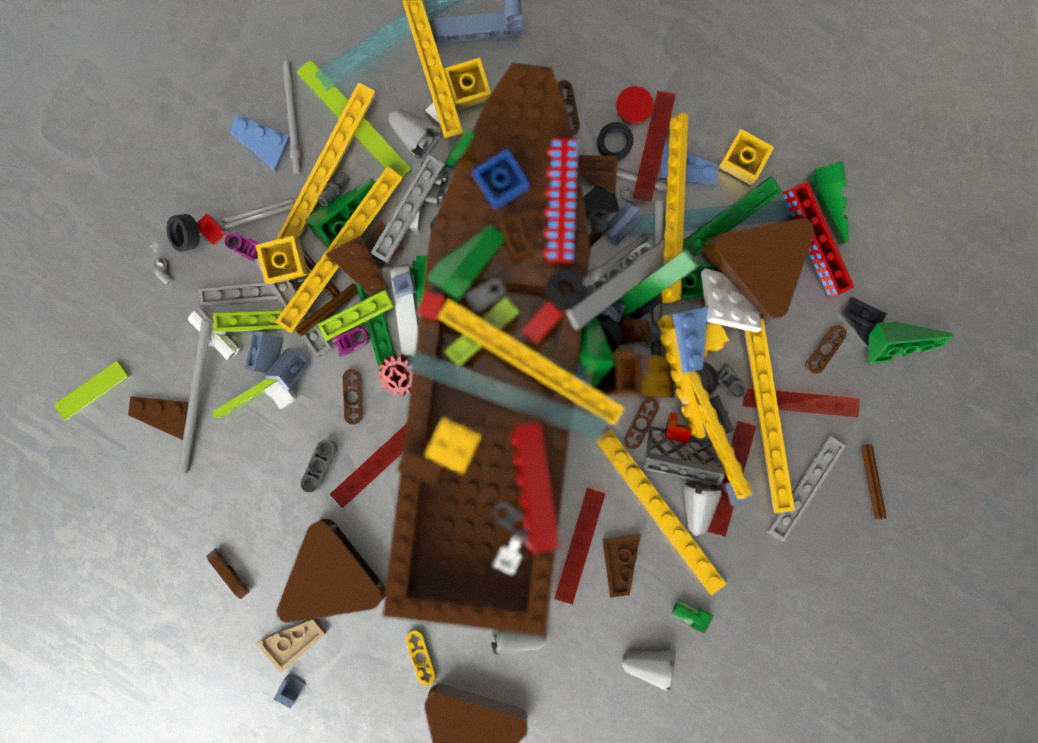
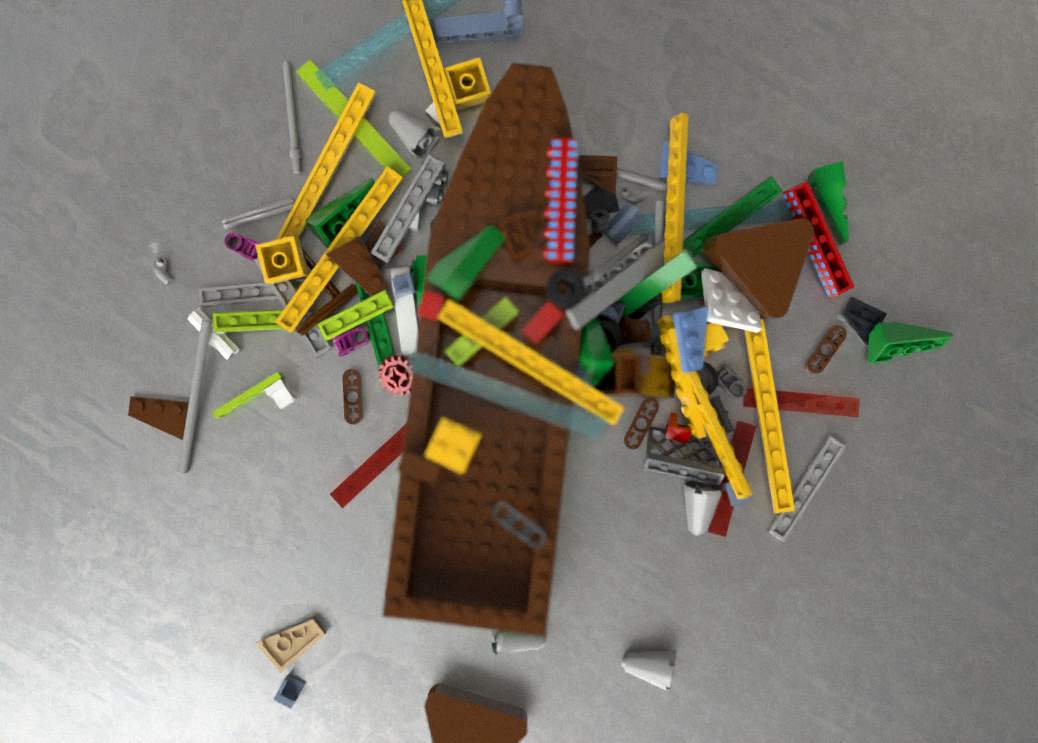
lime tile [54,361,130,420] -> none
black tyre [166,214,200,252] -> none
red panel [197,213,227,245] -> none
reddish brown beam [207,549,250,599] -> none
medium blue wing [230,114,290,172] -> none
sand blue panel [245,331,282,373] -> none
sand blue panel [264,349,311,390] -> none
reddish brown brick [276,519,386,623] -> none
dark grey beam [301,439,337,493] -> none
dark grey pin [317,171,349,206] -> none
yellow beam [406,629,436,686] -> none
green tile [445,129,474,168] -> none
dark grey piece [465,279,505,314] -> none
blue brick [472,150,529,211] -> none
white plate [494,535,522,574] -> none
red brick [510,423,559,553] -> none
clear red tile [554,488,606,605] -> none
reddish brown beam [558,80,580,136] -> none
yellow plate [595,429,726,596] -> none
black tyre [597,122,634,161] -> none
reddish brown wing [602,534,641,598] -> none
red tile [616,86,654,125] -> none
clear red tile [633,91,676,202] -> none
green piece [671,599,713,634] -> none
yellow brick [718,129,774,185] -> none
reddish brown axle [861,444,887,520] -> none

